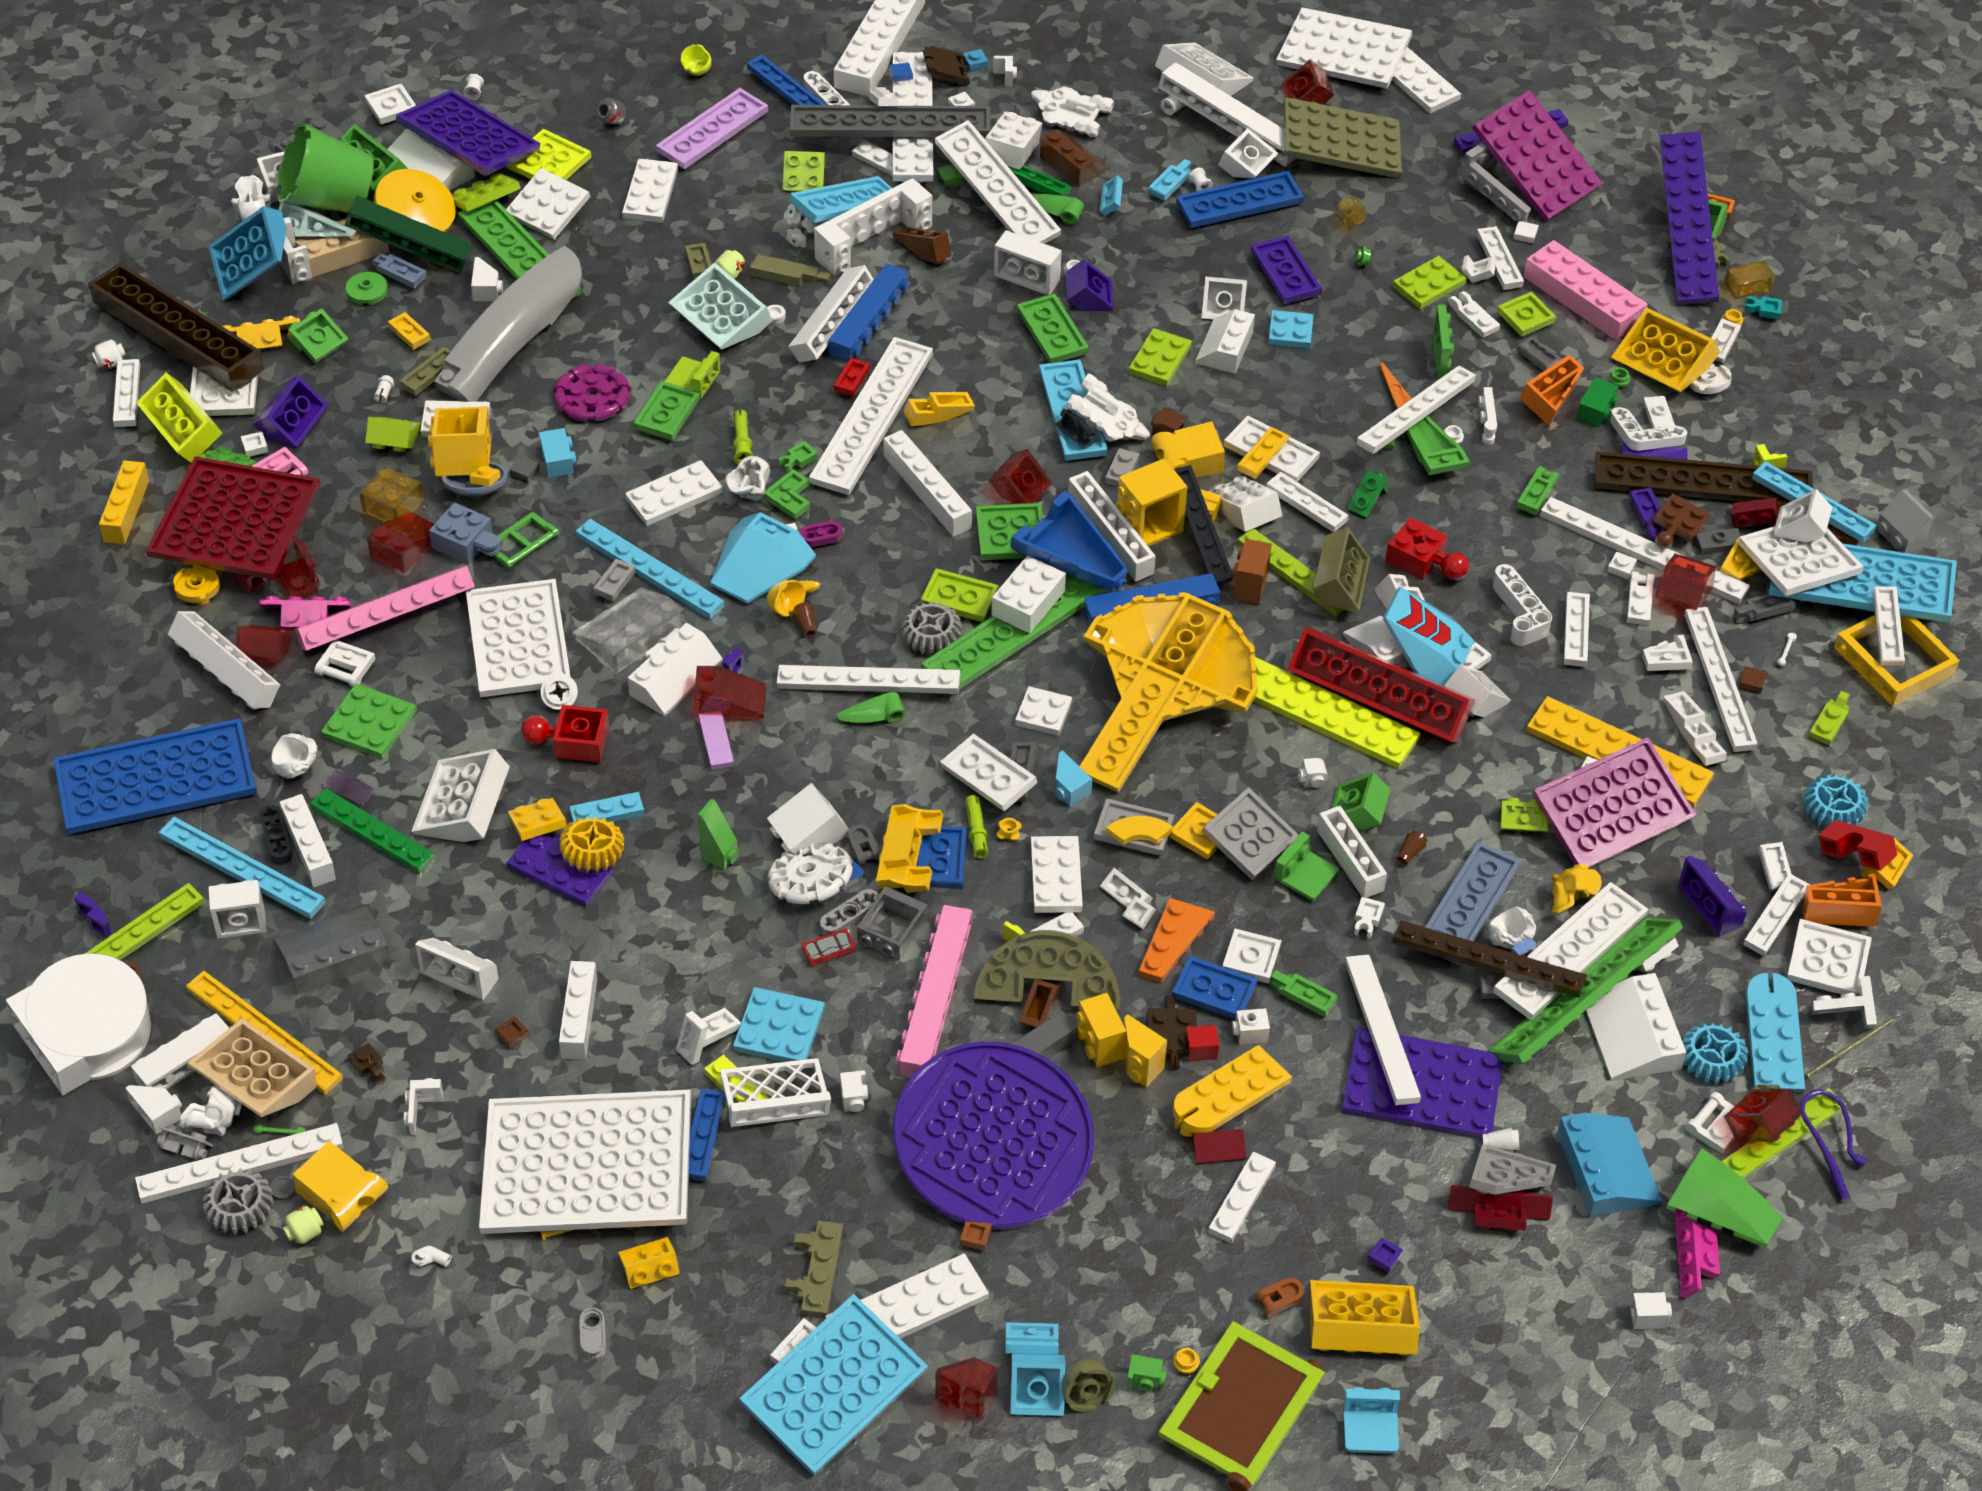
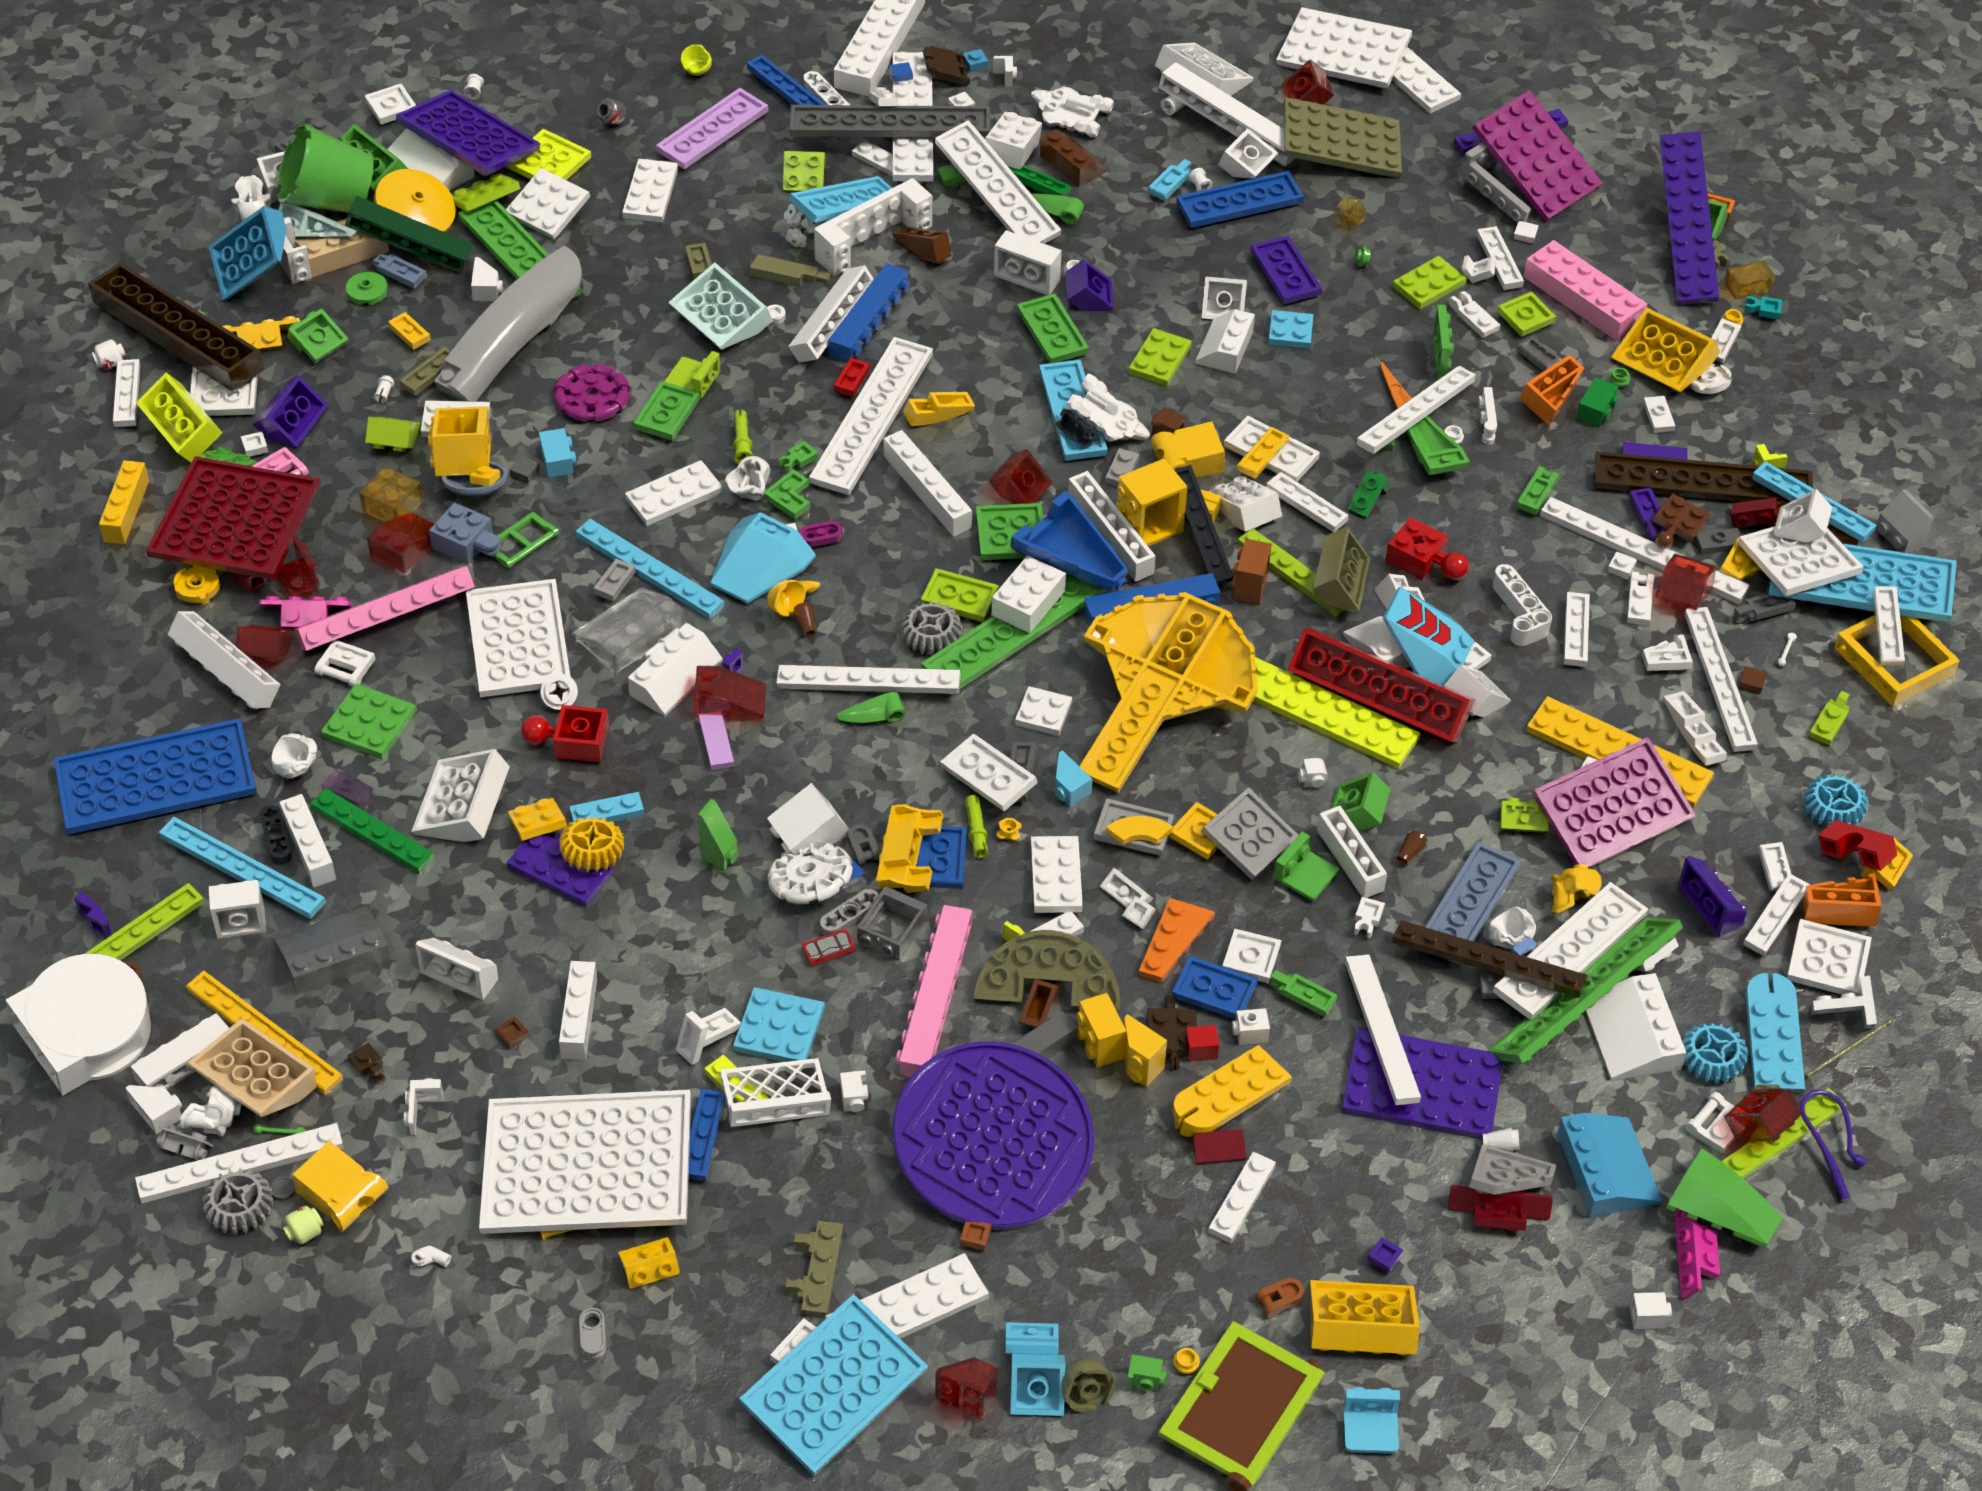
yellowish green head [715,250,745,279] -> none
medium azure plate [1100,175,1123,216] -> none
white beam [1610,407,1687,451] -> none

